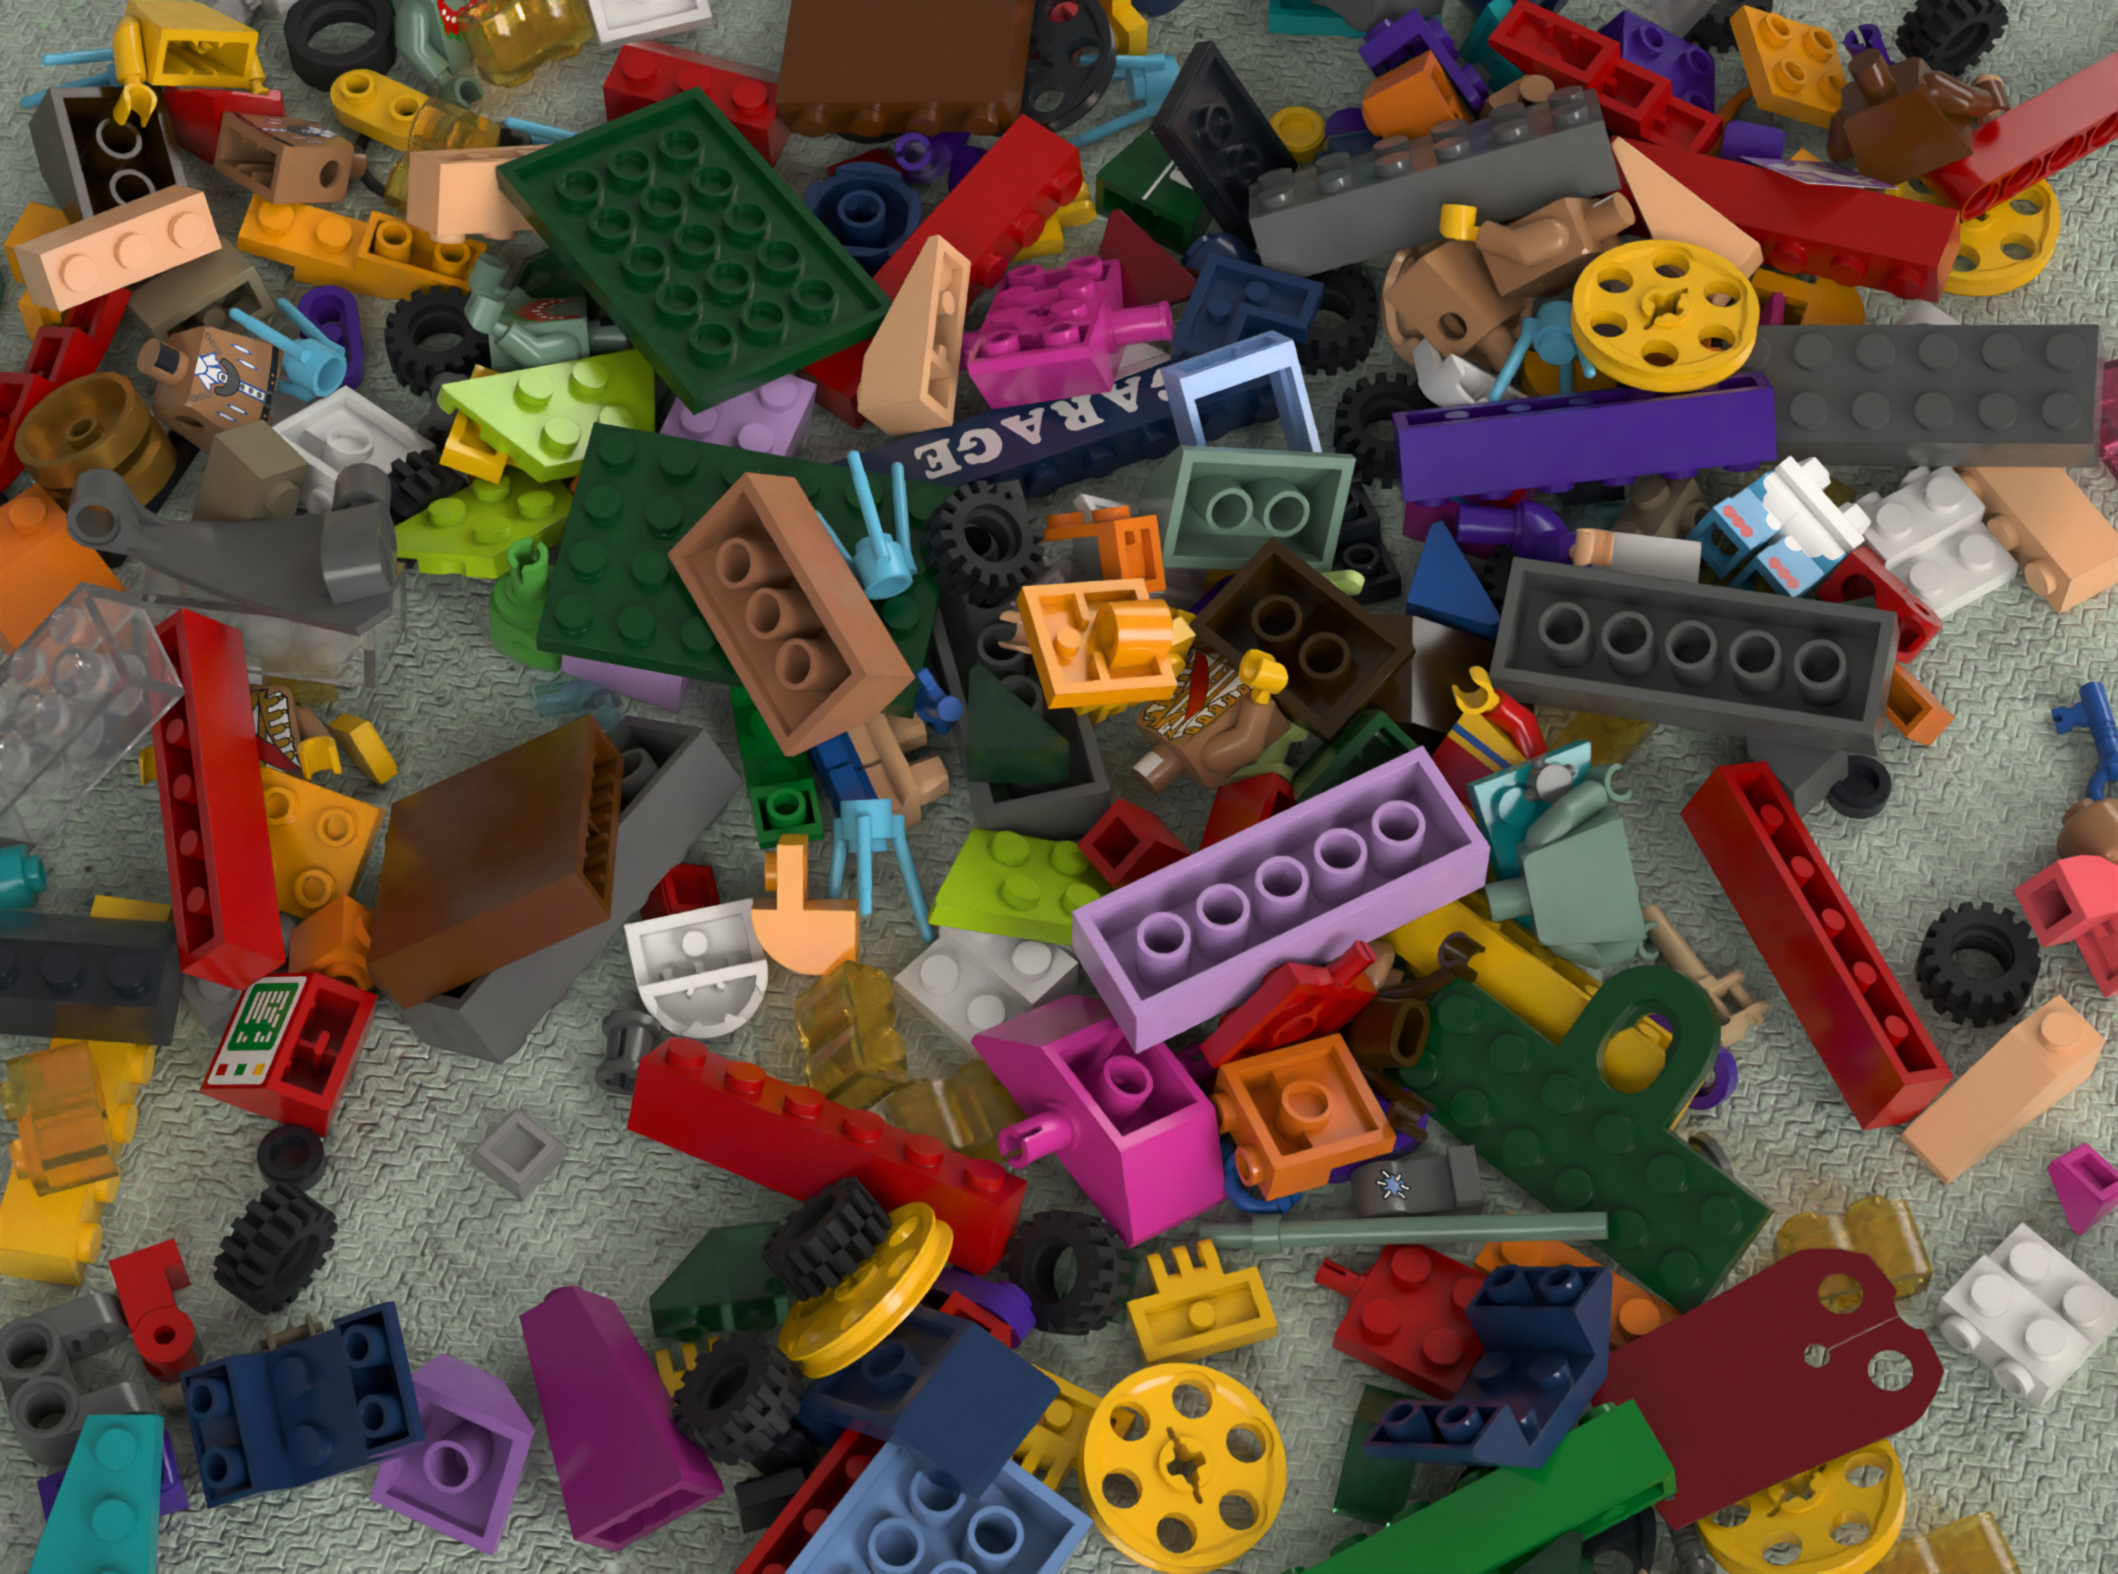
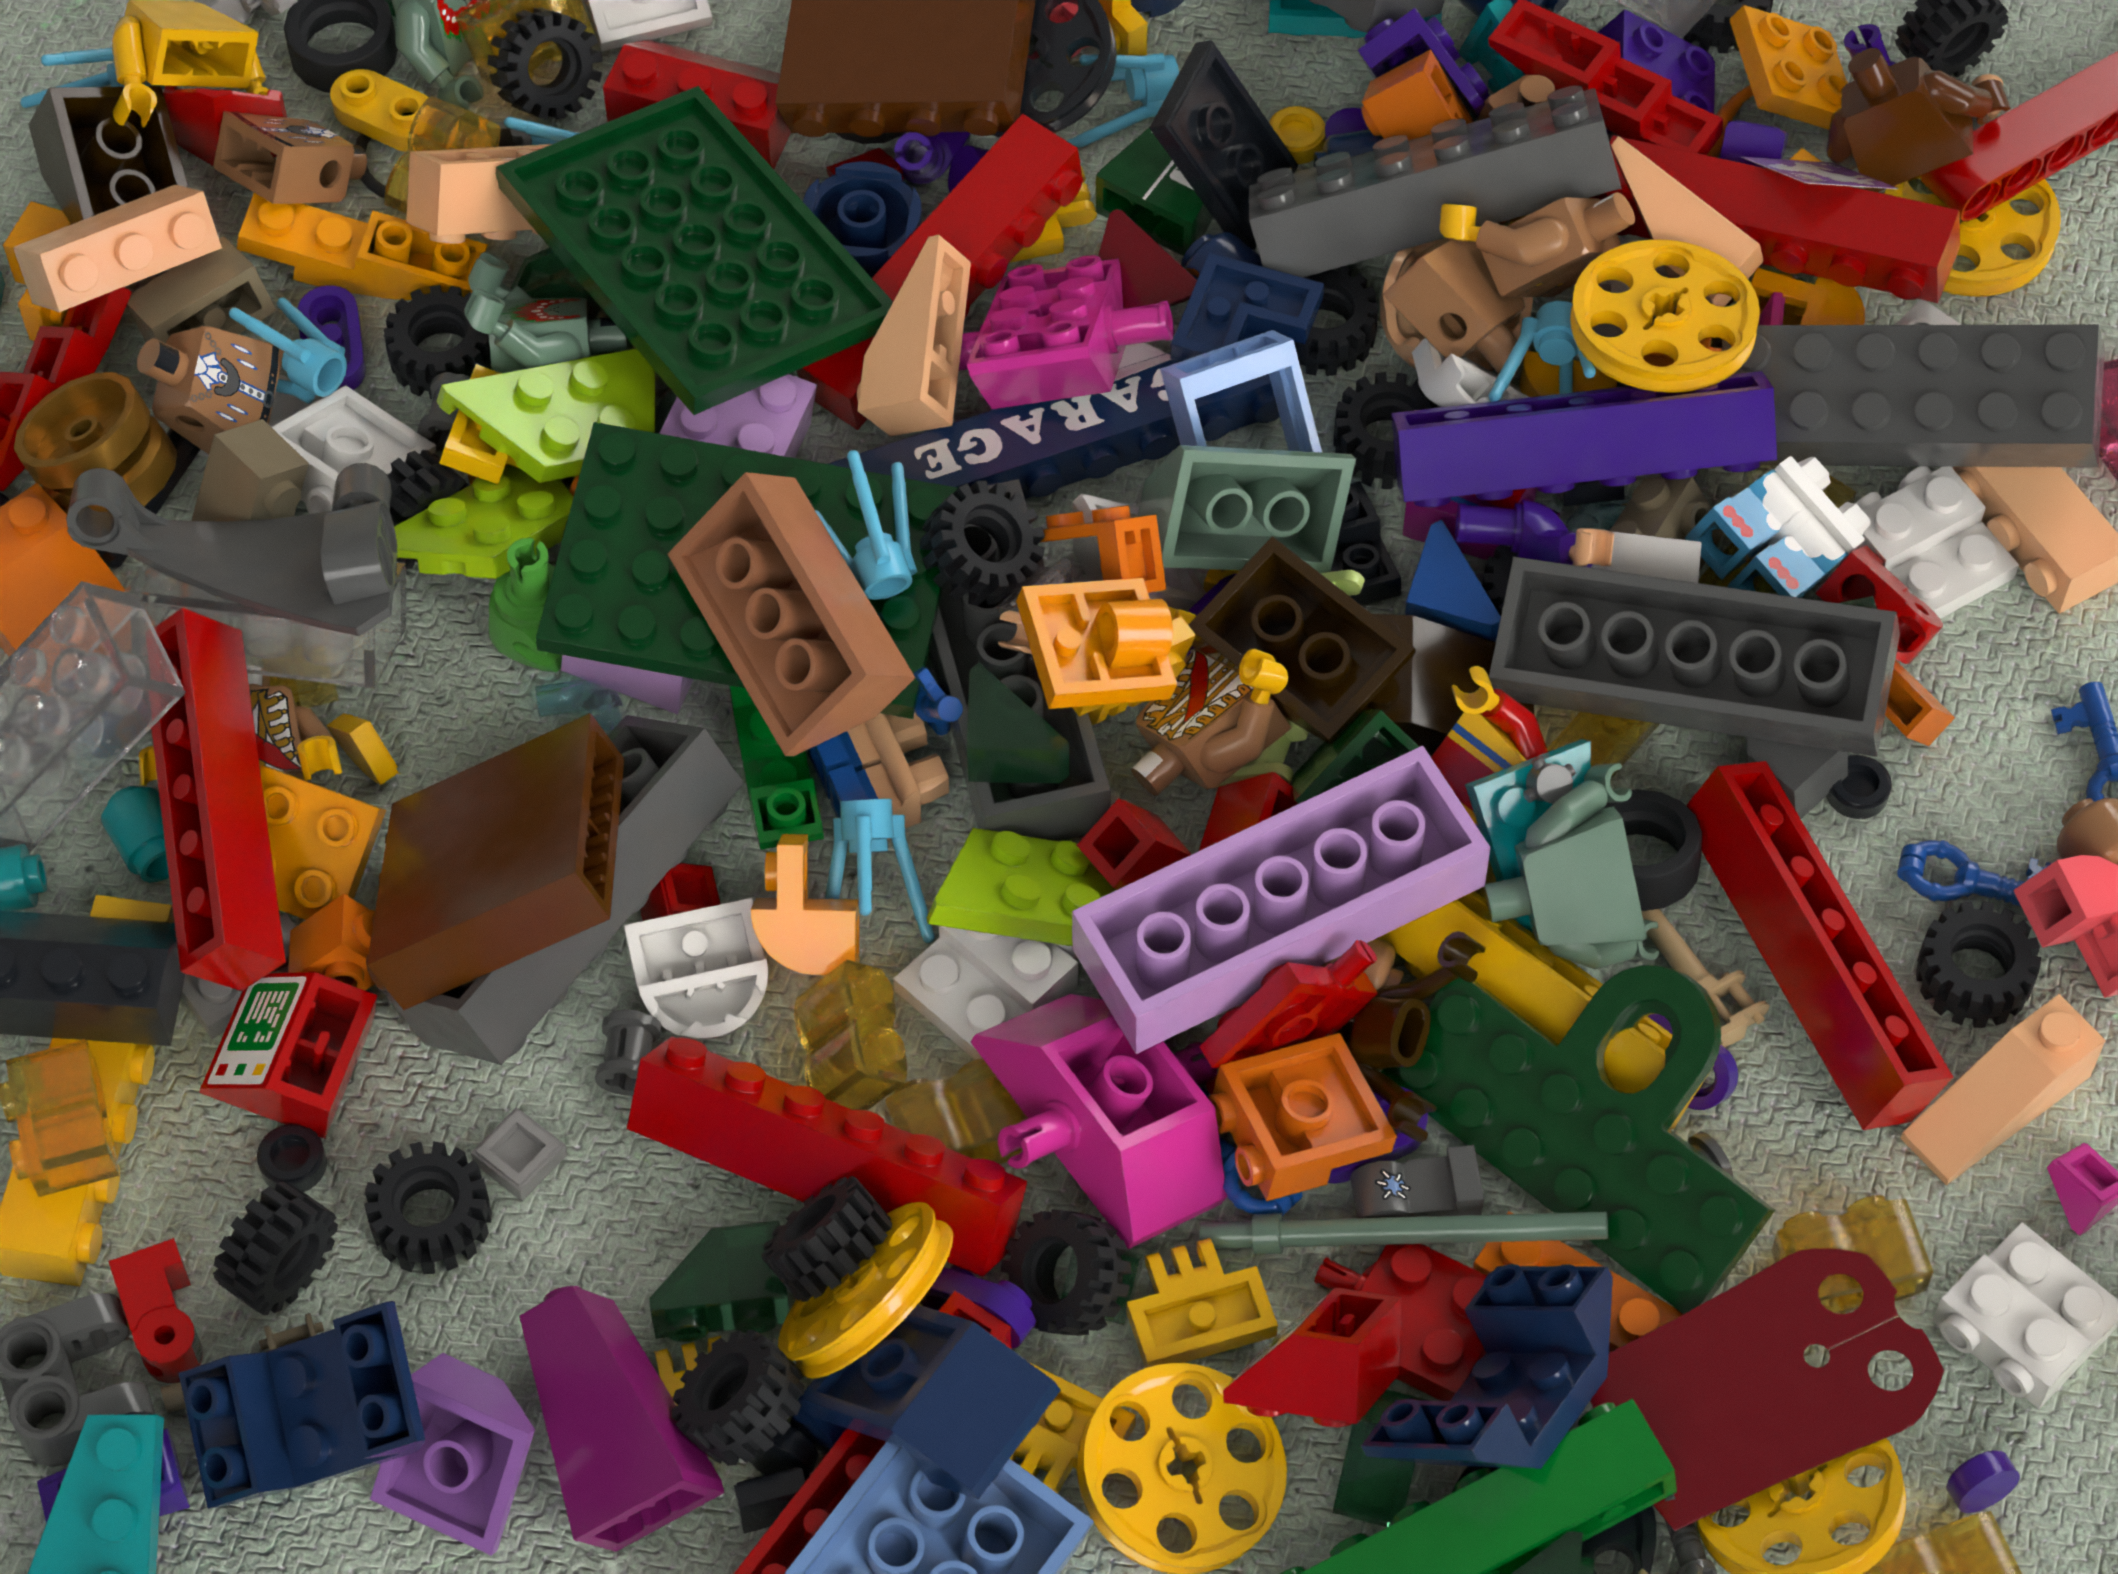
none -> teal brick [101,786,169,883]
none -> black tyre [364,1141,492,1274]
none -> black tyre [487,8,603,119]
none -> red slope [1223,1287,1401,1428]
none -> black tyre [1605,789,1702,911]
none -> blue piece [1897,840,2052,907]
none -> dark purple tile [1946,1450,2020,1513]

